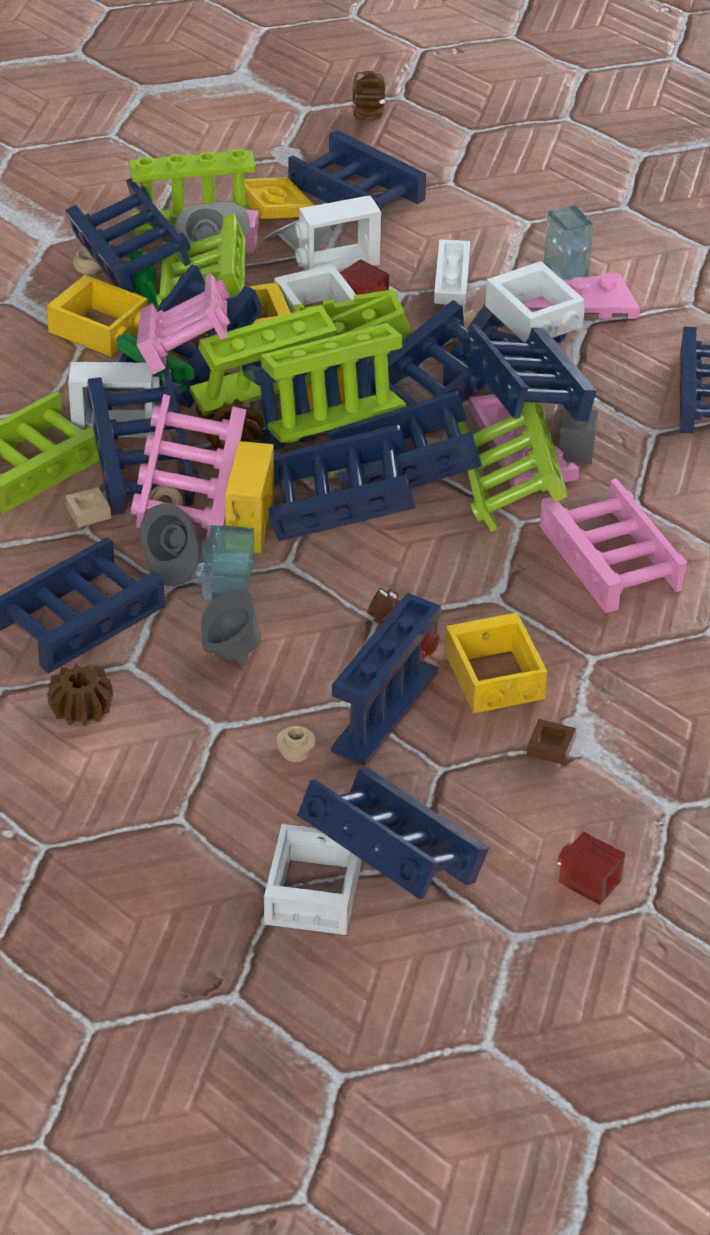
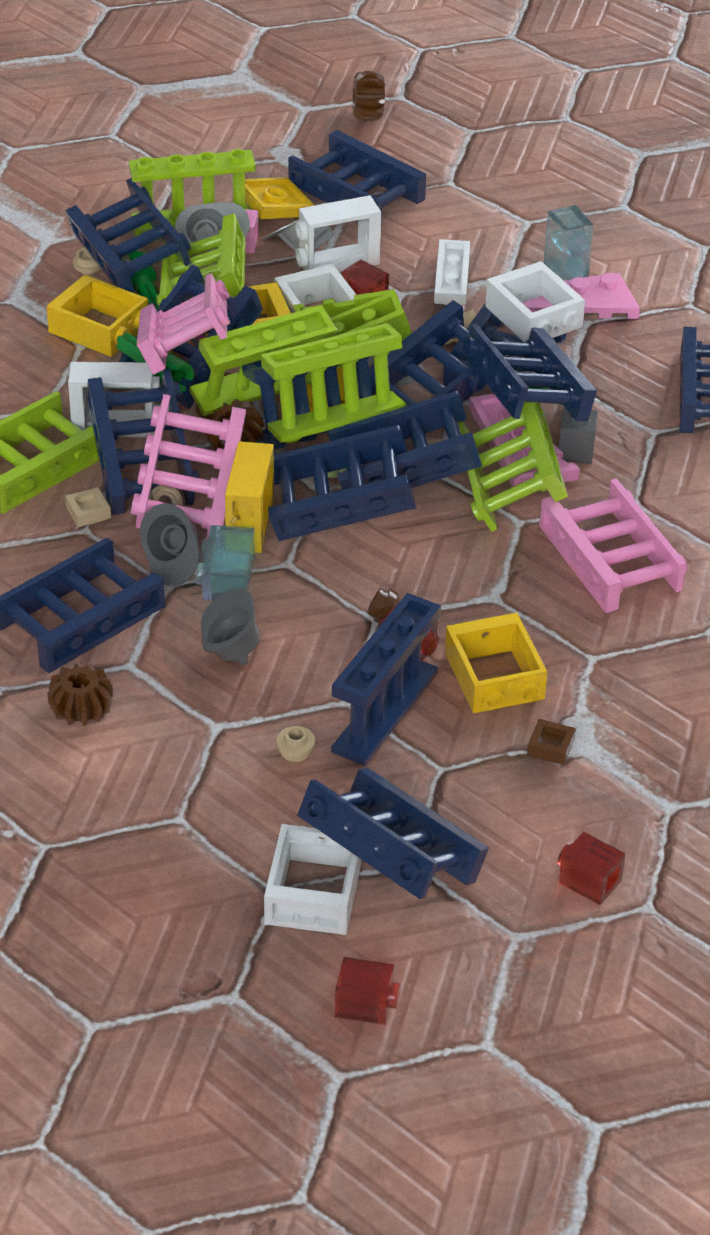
none -> clear red brick [335,957,401,1025]

